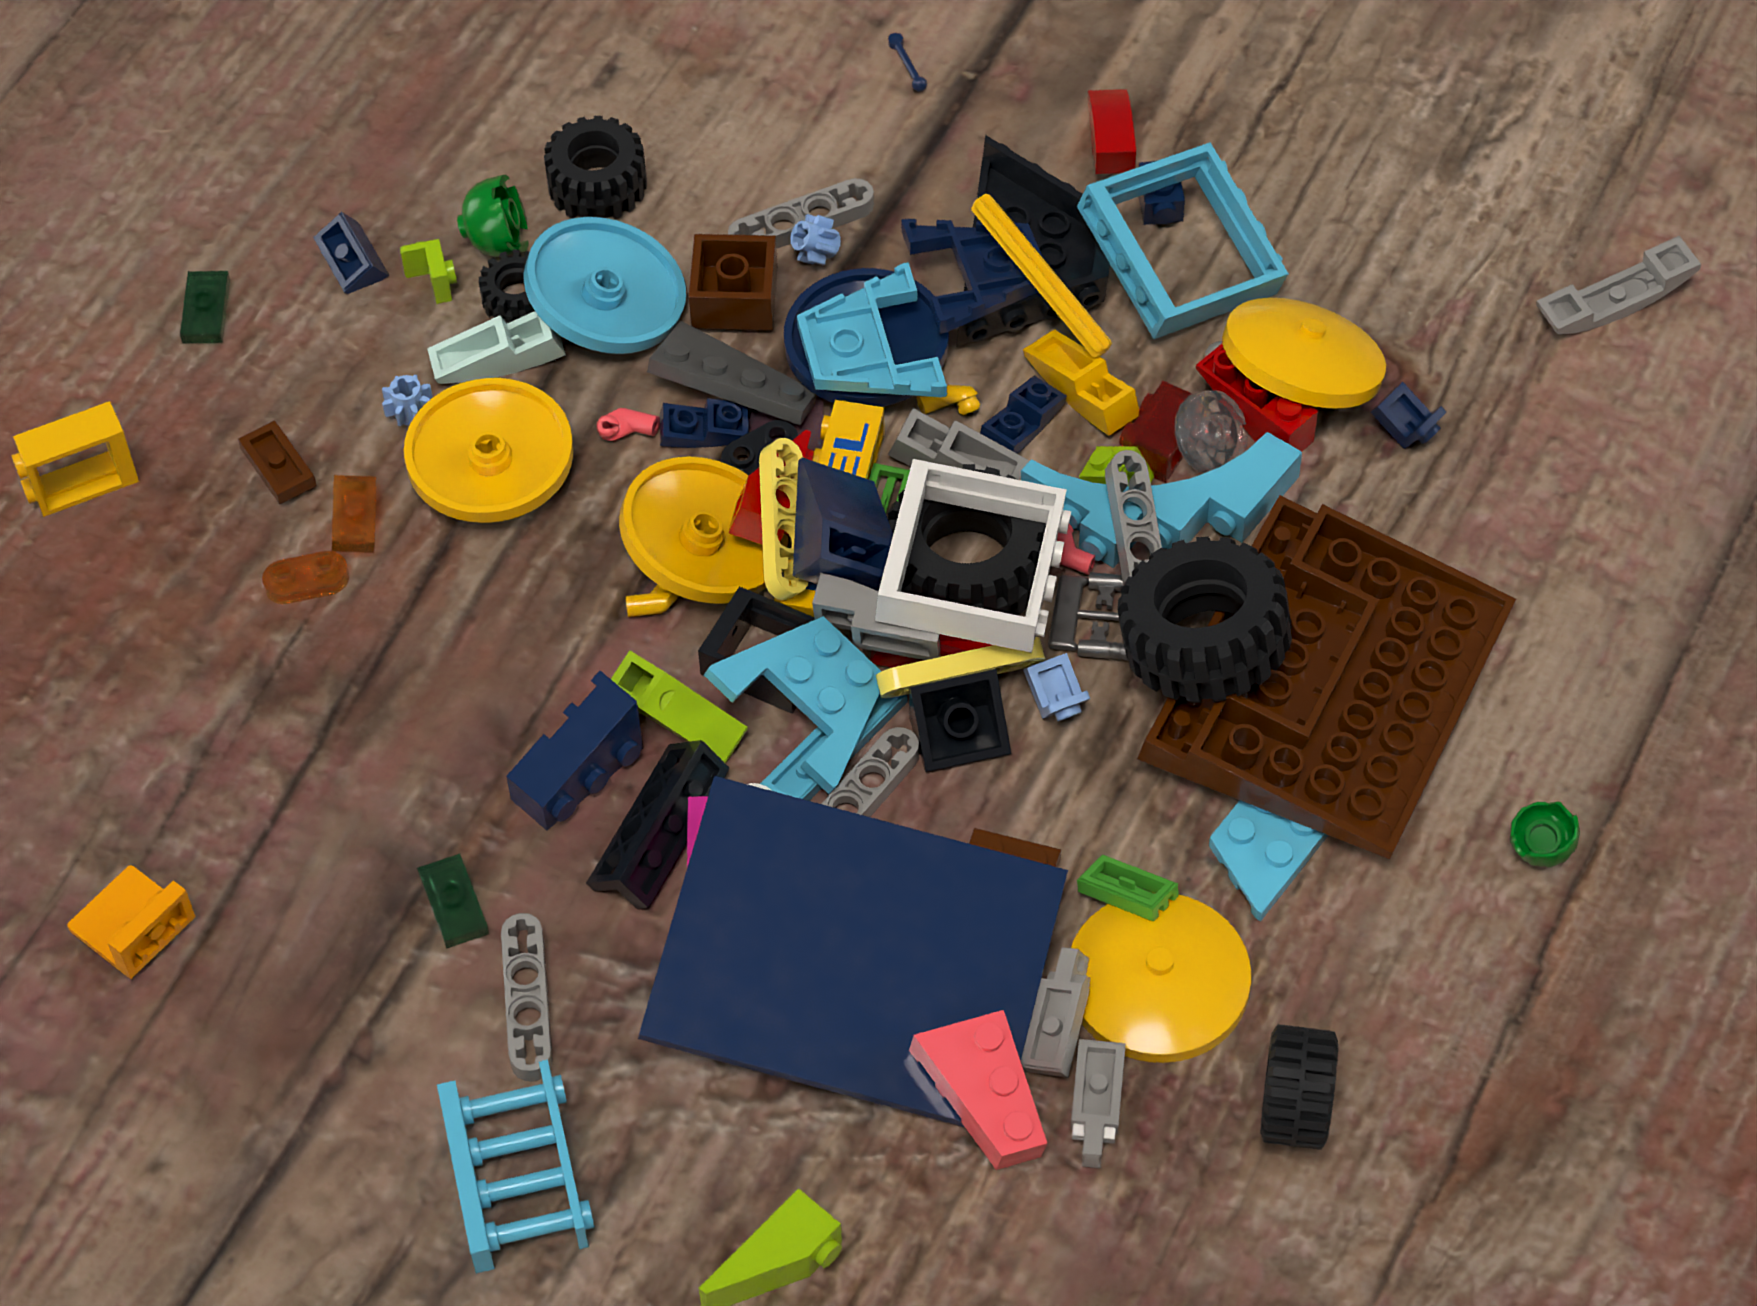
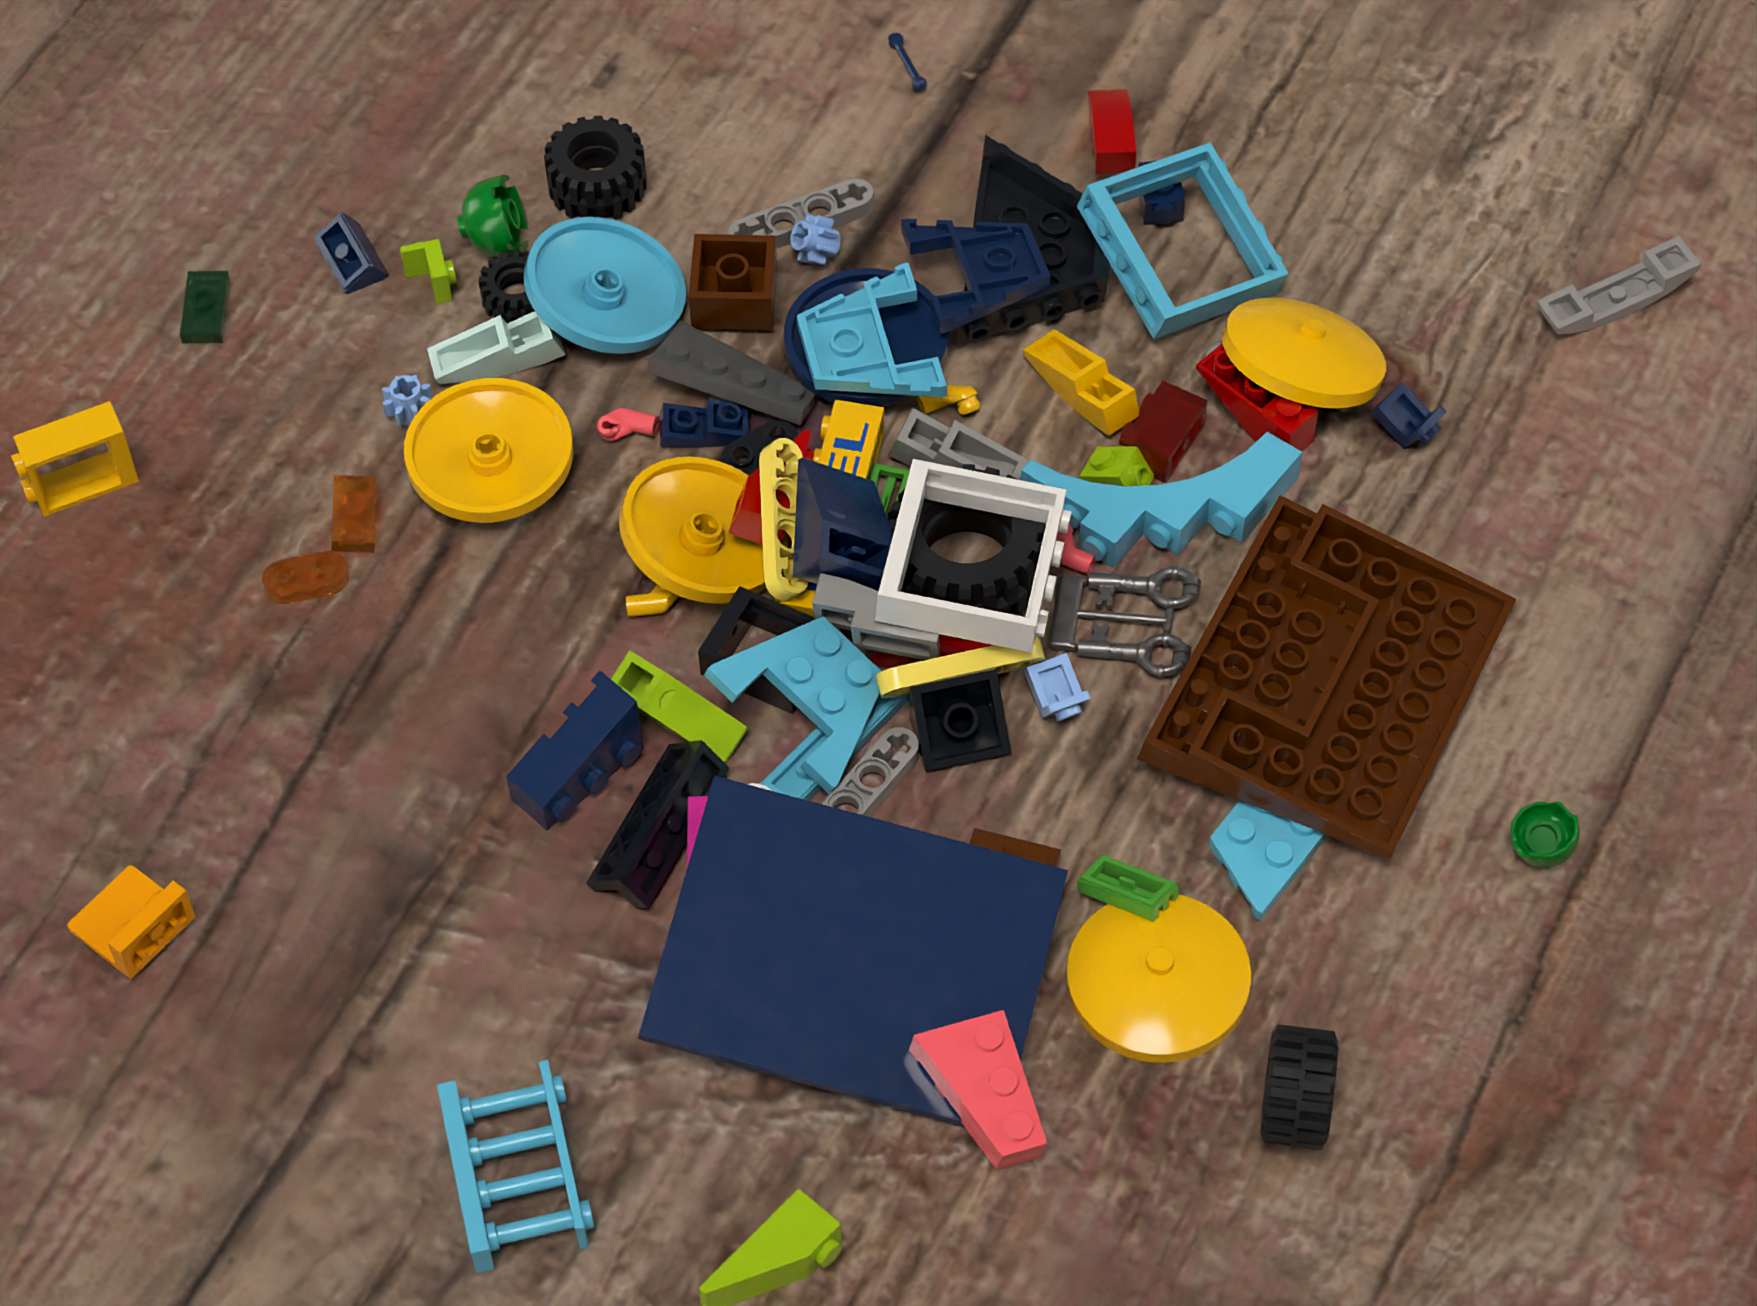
reddish brown plate [238,420,317,504] -> none
clear green plate [417,853,489,949] -> none
light grey beam [501,913,553,1082] -> none
yellow axle [971,194,1112,358] -> none
dark blue slope [980,375,1067,454] -> none
light grey hinge [1021,947,1090,1078] -> none
light grey hinge [1071,1039,1126,1168] -> none
light grey beam [1105,450,1162,584] -> none
black tyre [1117,536,1292,703] -> none
clear tile [1175,390,1248,473] -> none

